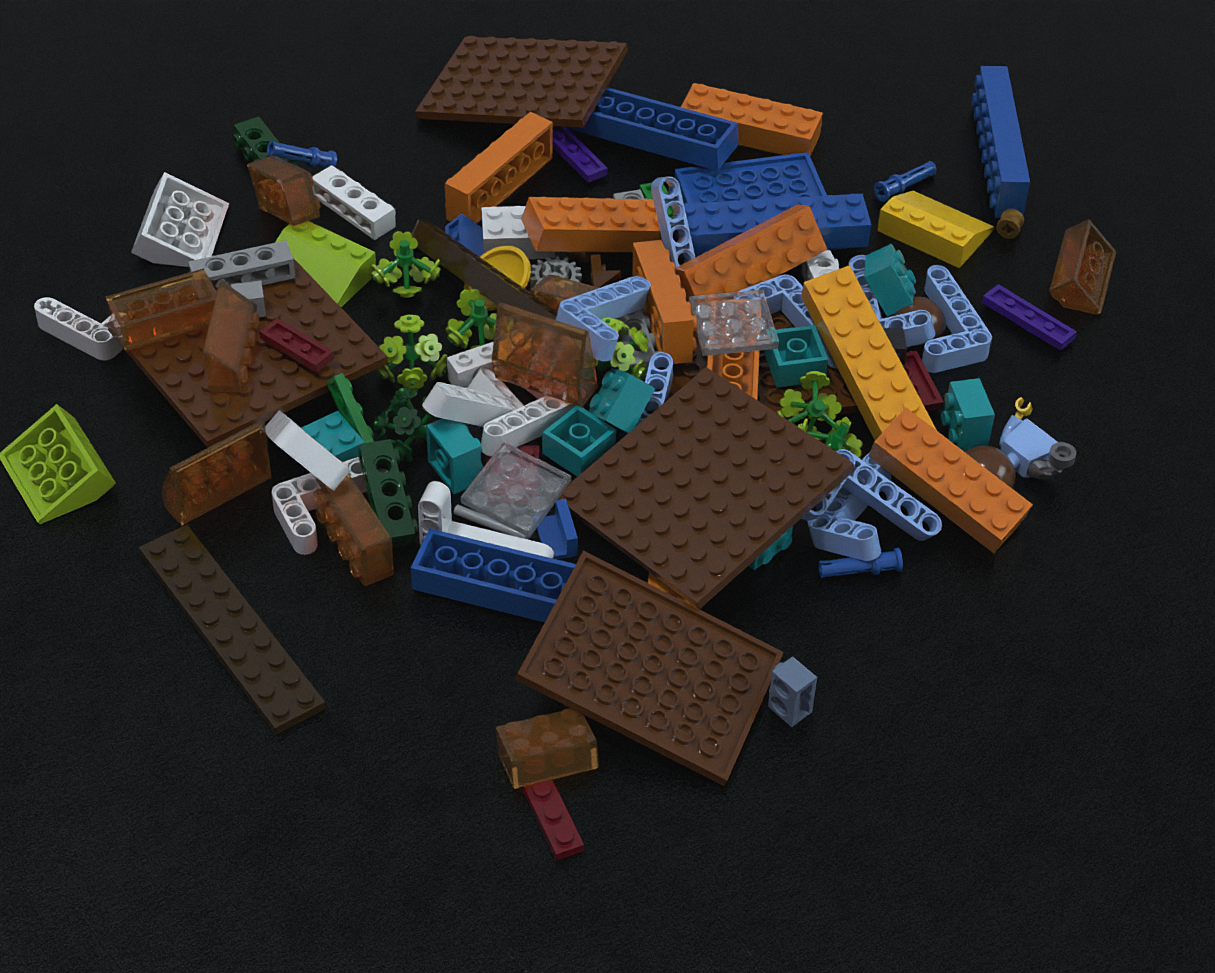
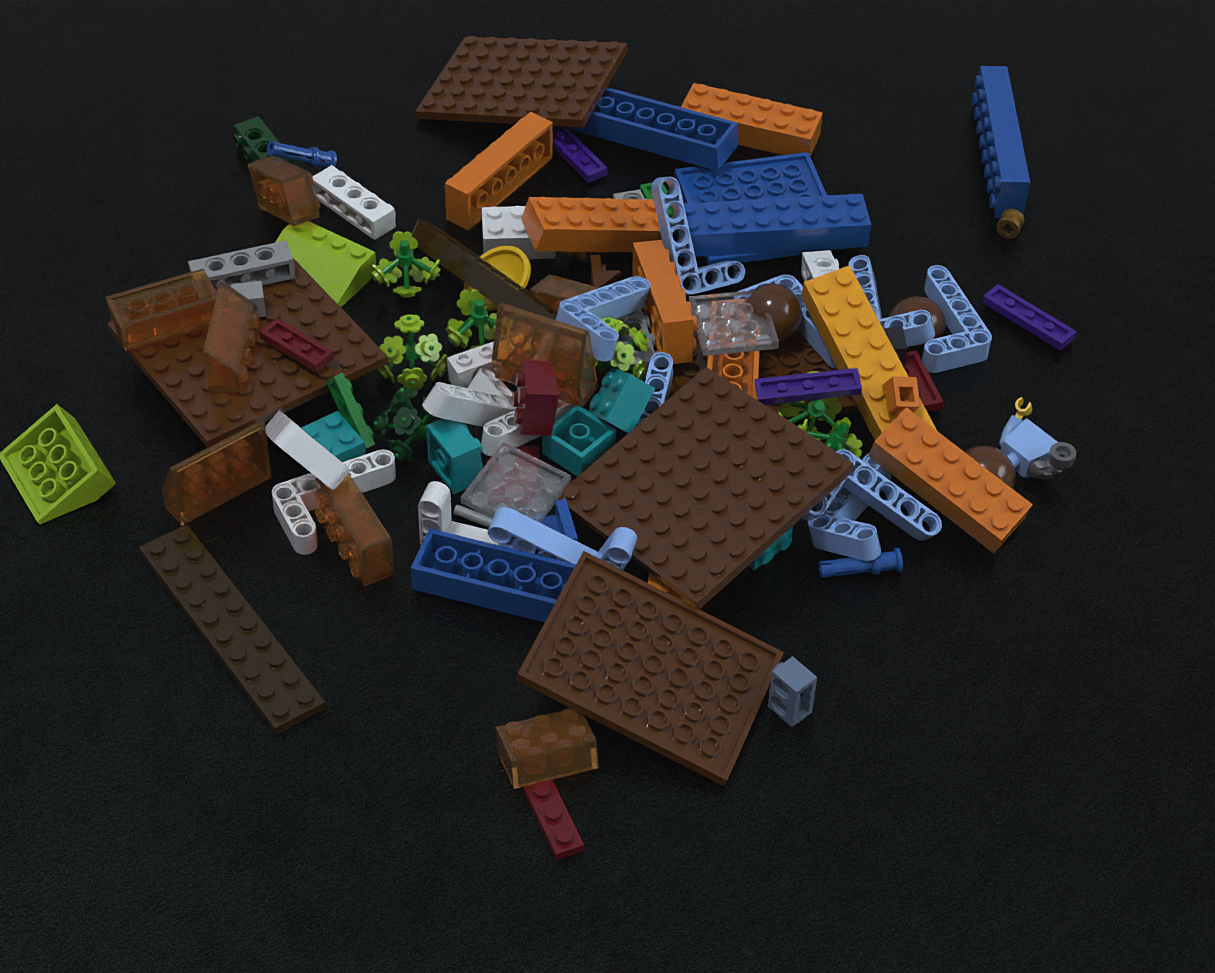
white beam [34,297,126,360] -> none
white slope [131,172,229,267] -> none
dark green brick [358,439,418,551] -> none
blue panel [445,213,483,257] -> none
light grey gear [529,256,582,300] -> none
orange brick [675,204,828,315] -> none
teal brick [764,325,828,388] -> none
teal brick [864,244,916,316] -> none
blue pin [874,161,937,202] -> none
yellow slope [877,191,994,268] -> none
teal brick [941,378,995,452] -> none
clear orange slope [1049,219,1116,315] -> none
none -> light blue beam [487,507,637,570]
none -> dark red brick [512,361,559,436]
none -> reddish brown piece [742,283,802,344]
none -> dark purple plate [754,368,862,405]
none -> orange brick [882,376,920,418]

